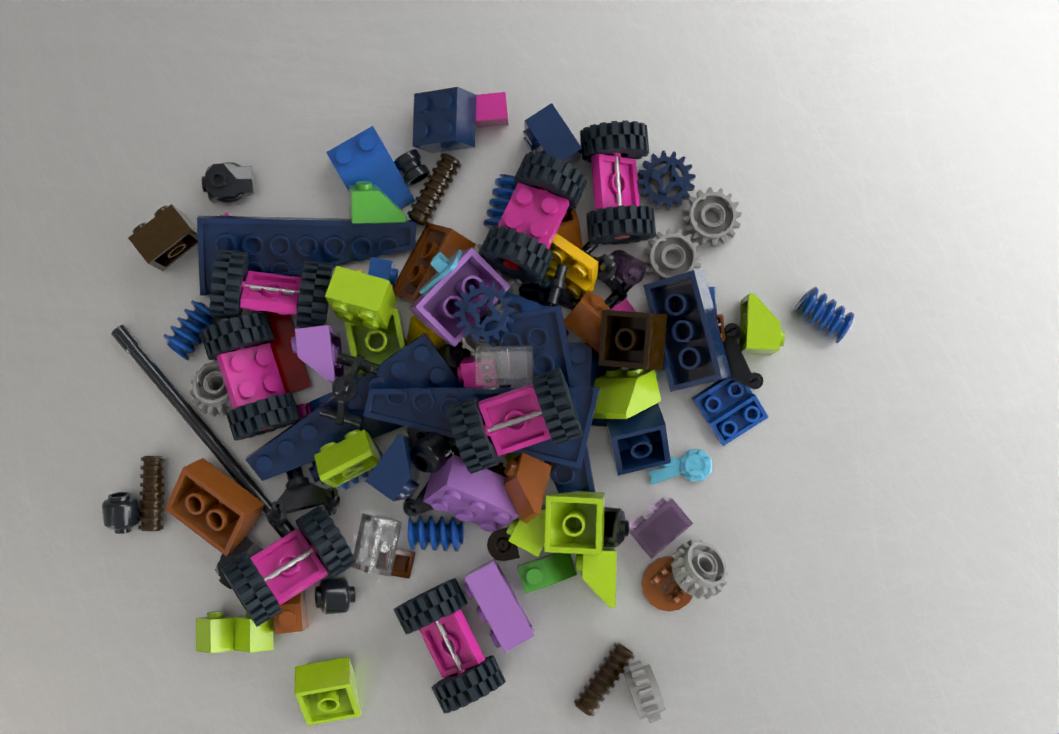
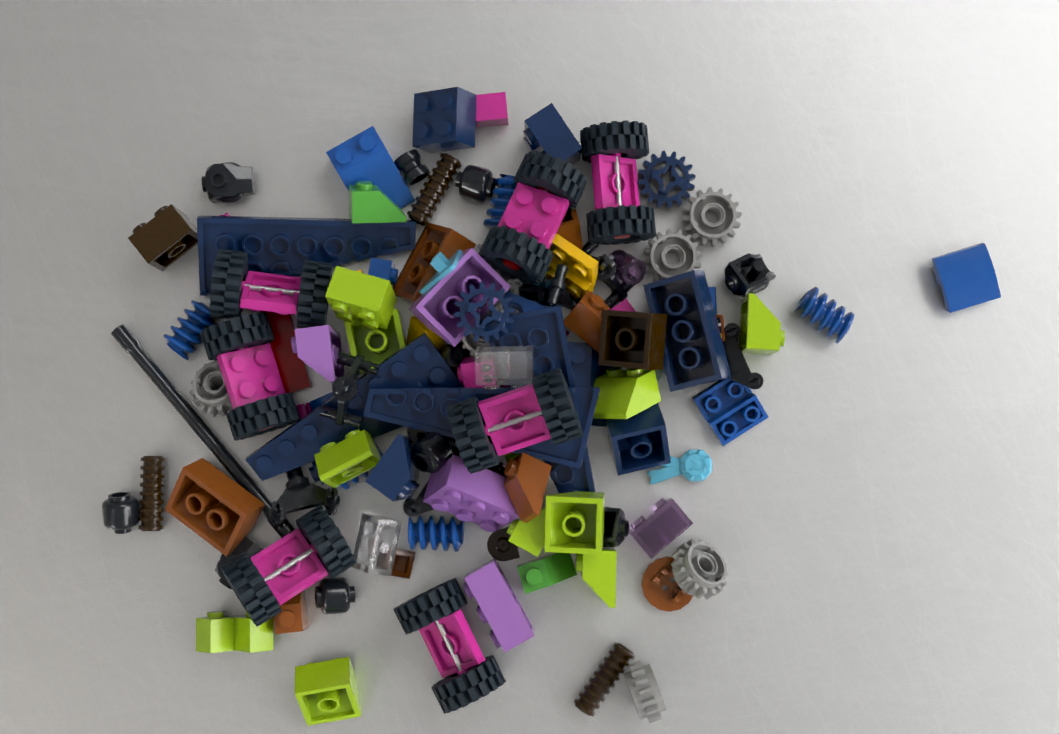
none -> black head [455,165,496,203]
none -> black hand [724,253,776,298]
none -> blue slope [932,243,1001,313]

